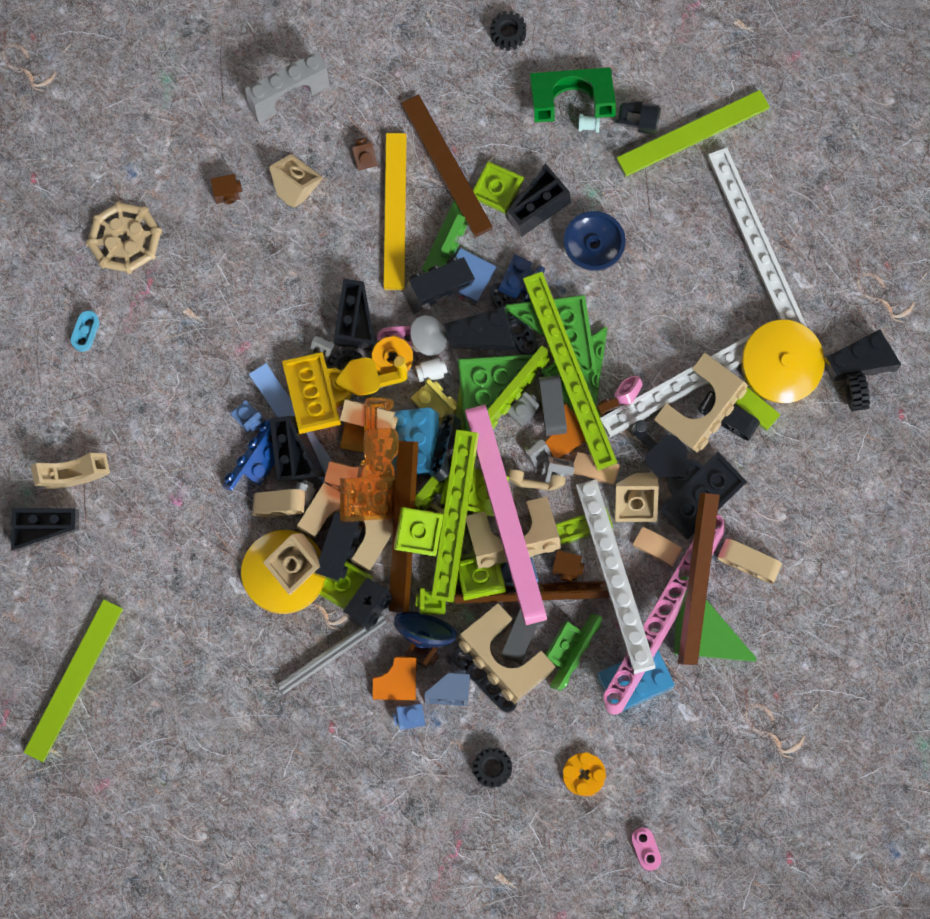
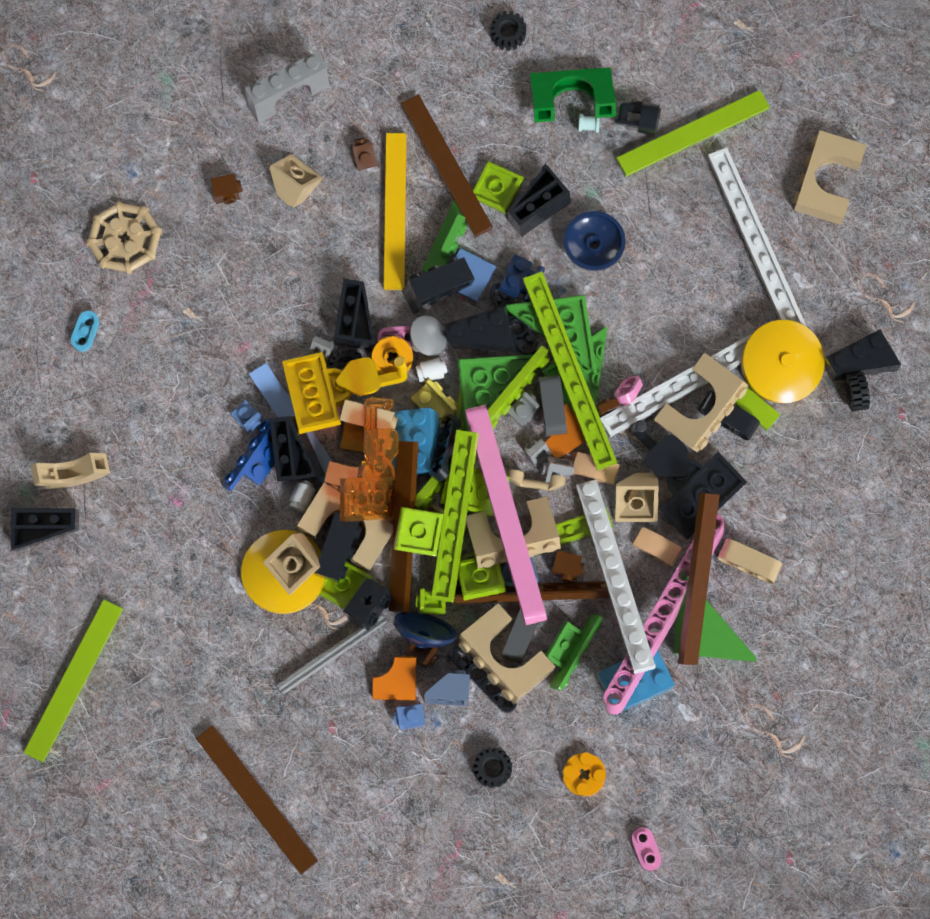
tan beam [252,489,306,517] -> none
none -> reddish brown tile [195,725,319,875]
none -> tan arch [792,130,867,225]

